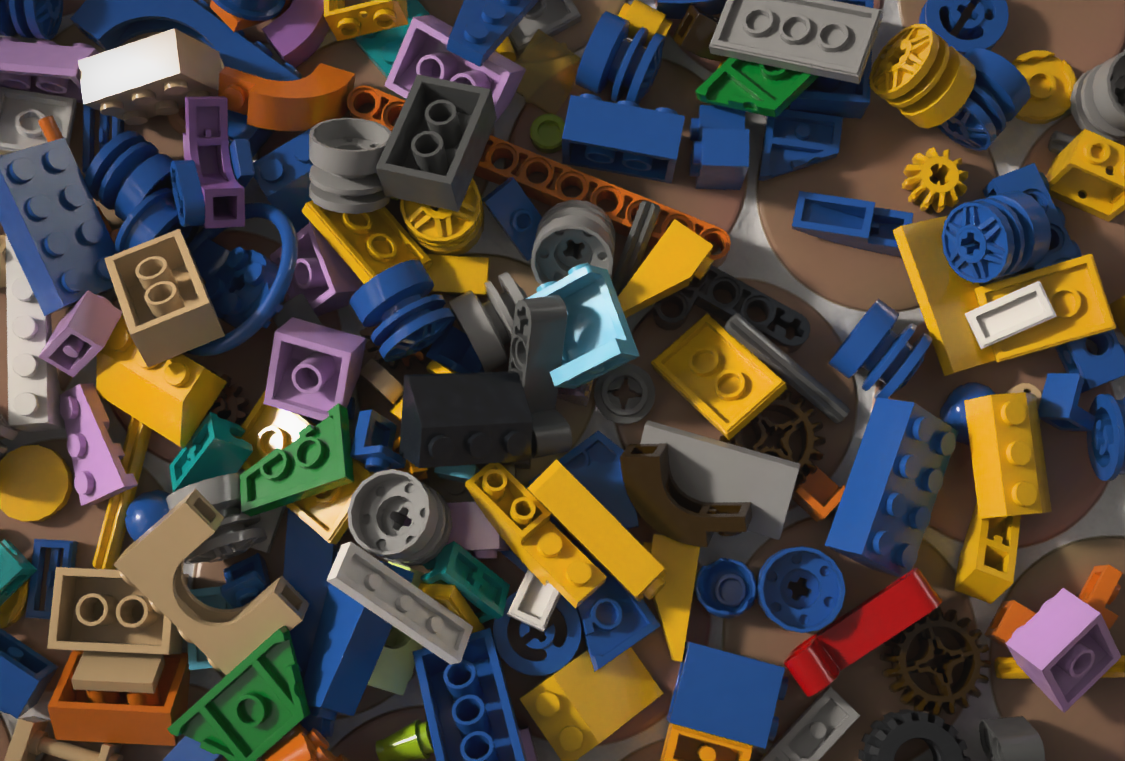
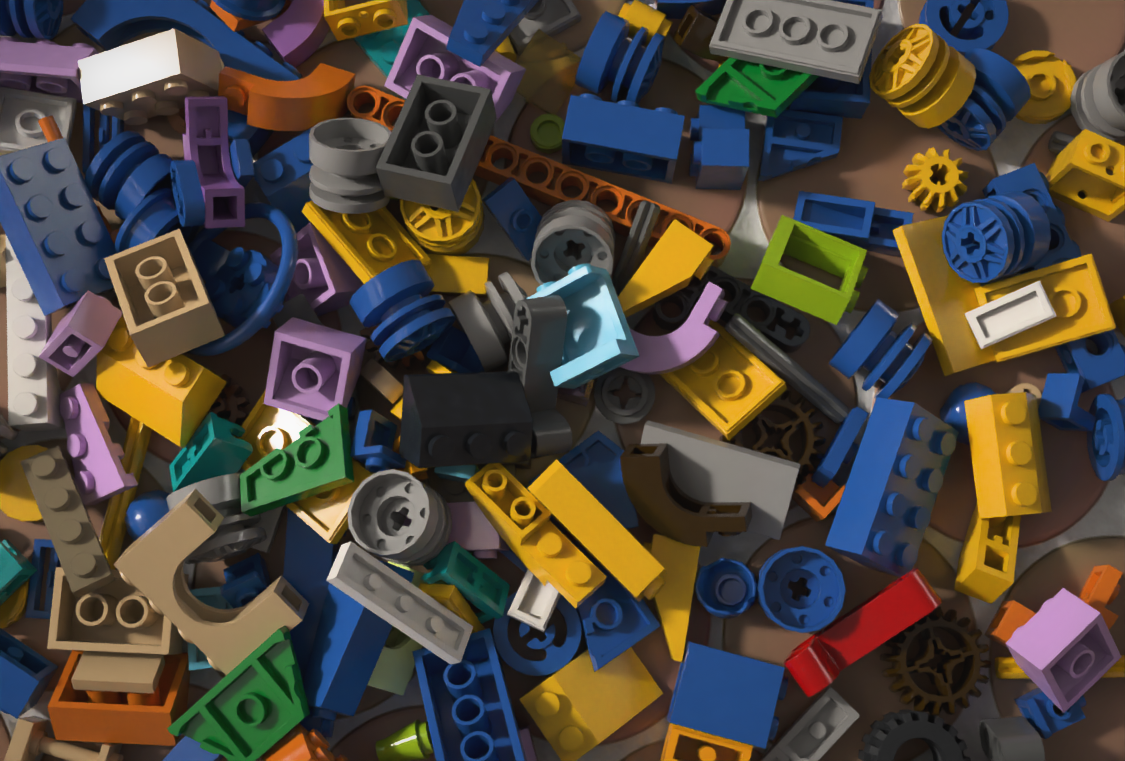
none -> dark tan plate [21,445,115,598]
none -> lavender arch [619,282,727,374]
none -> lime window [750,215,868,325]
none -> blue plate [811,407,869,488]
none -> blue brick [1014,687,1086,739]

